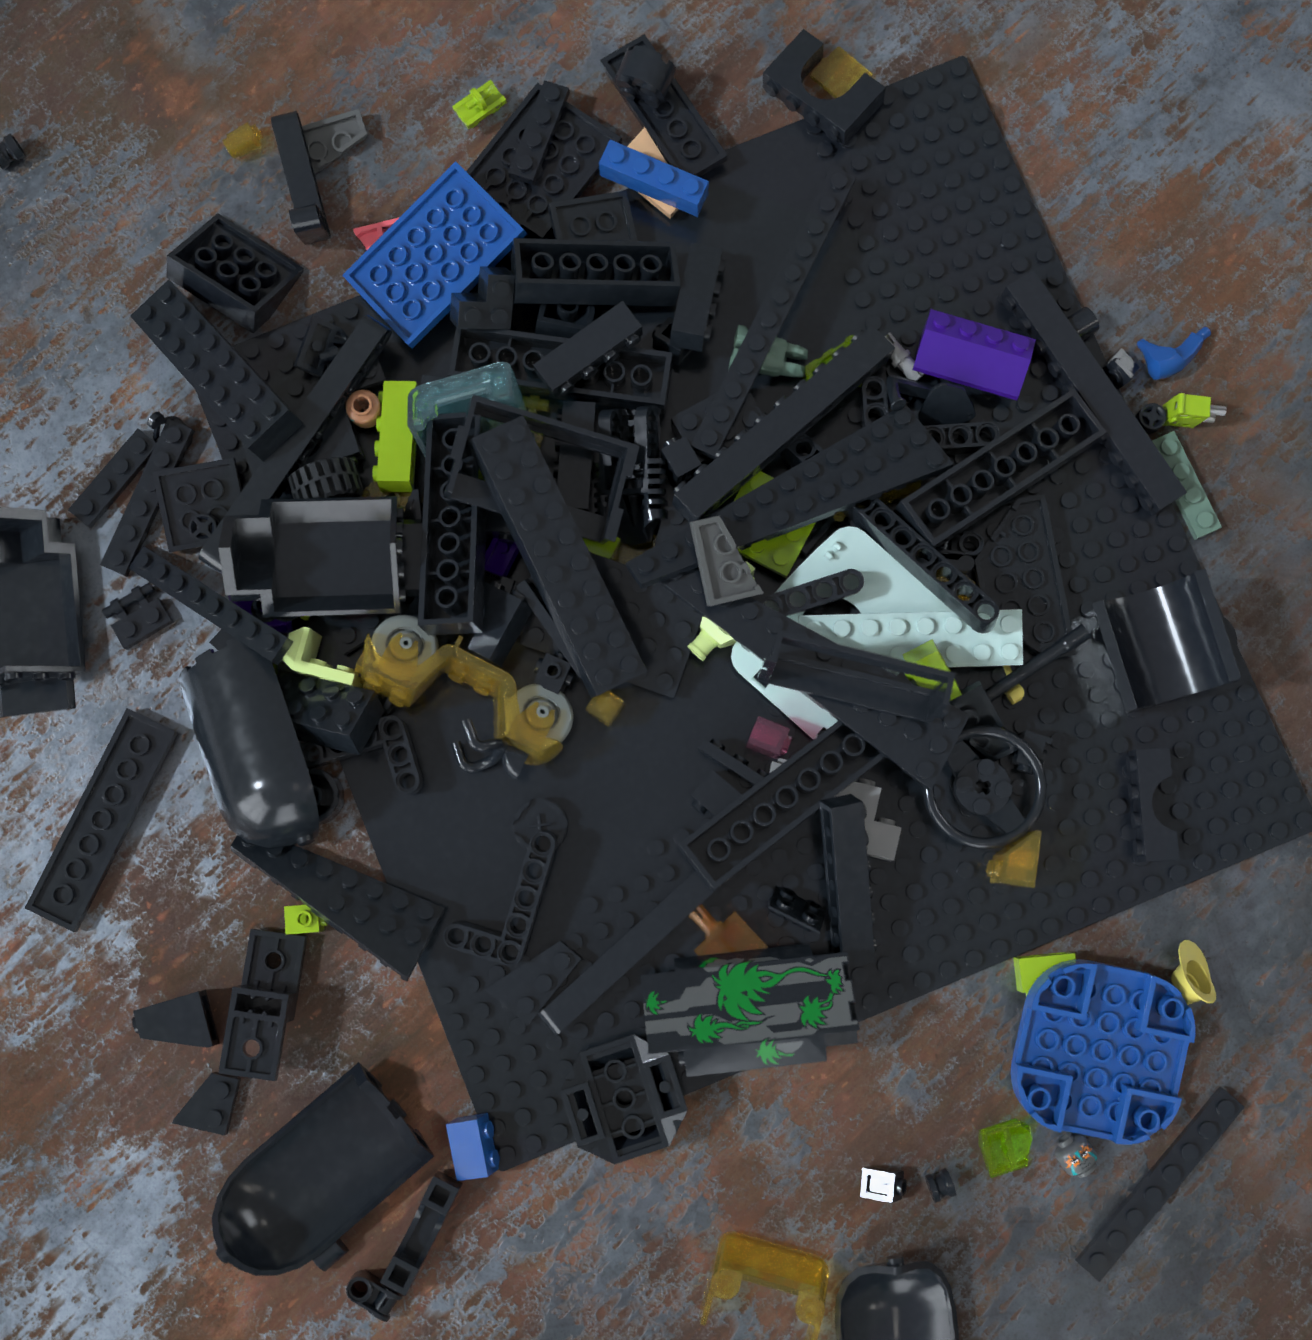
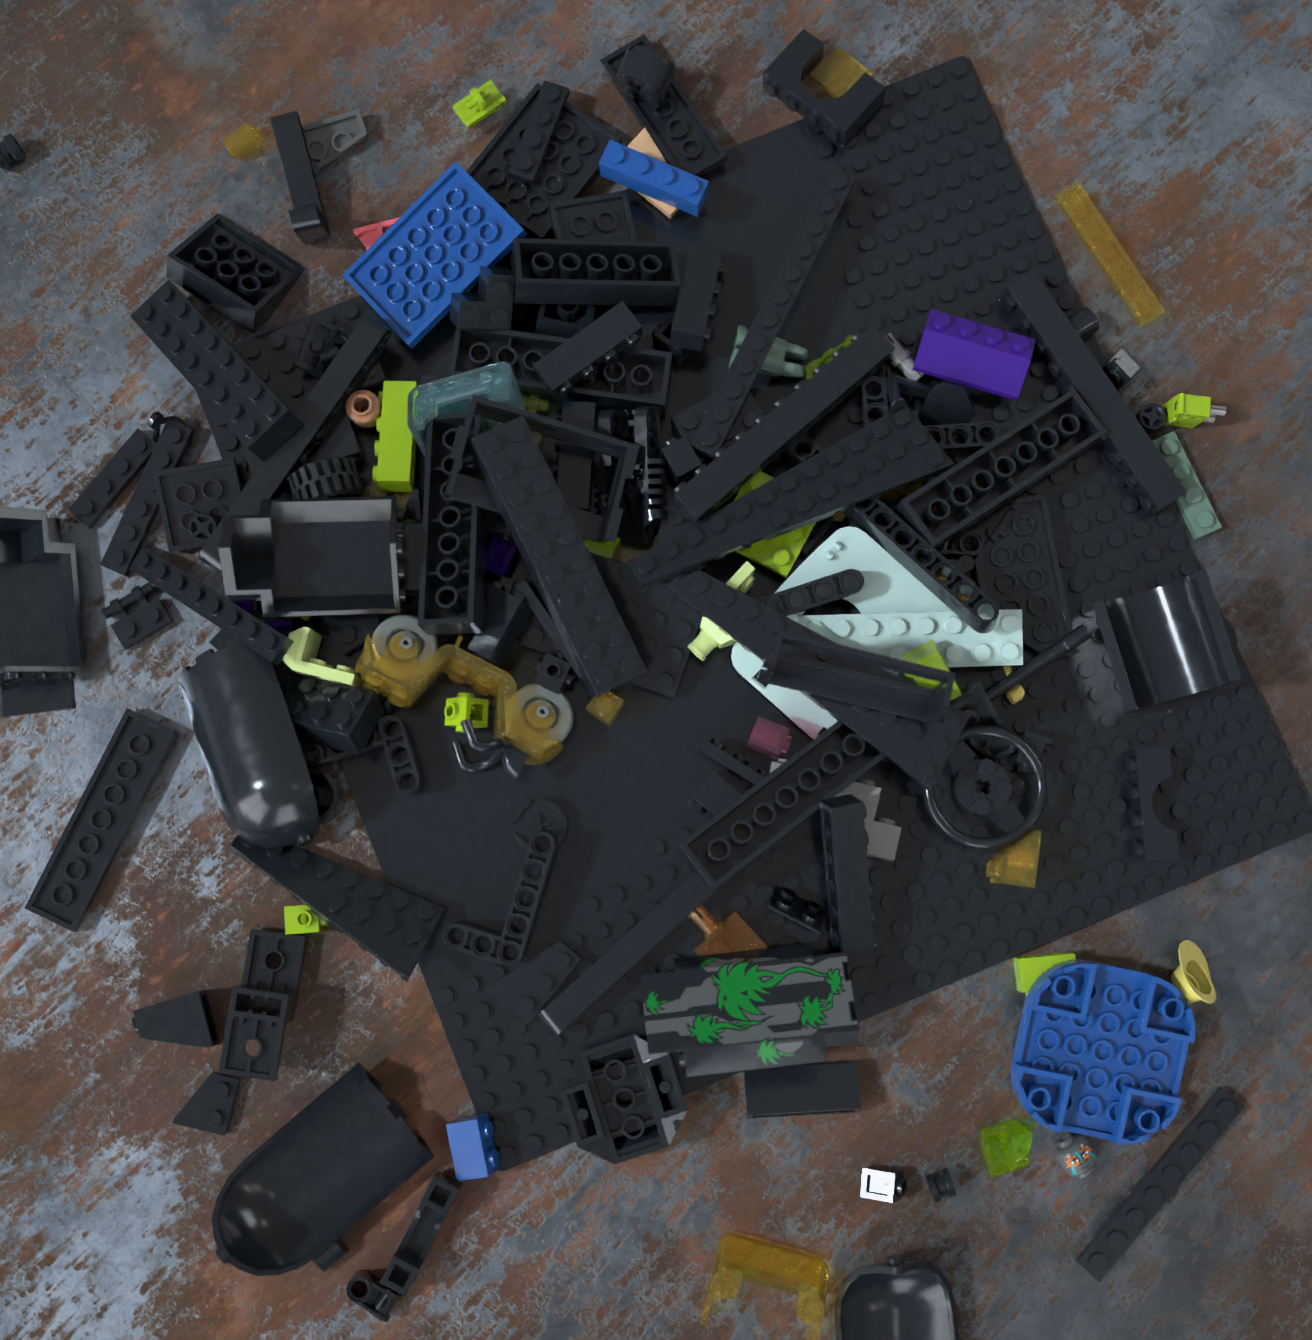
dark grey wing [690,516,764,606] -> none
blue animal [1137,327,1211,380] -> none
none -> lime brick [444,693,489,733]
none -> black brick [744,1062,861,1119]
none -> clear yellow plate [1054,182,1165,329]

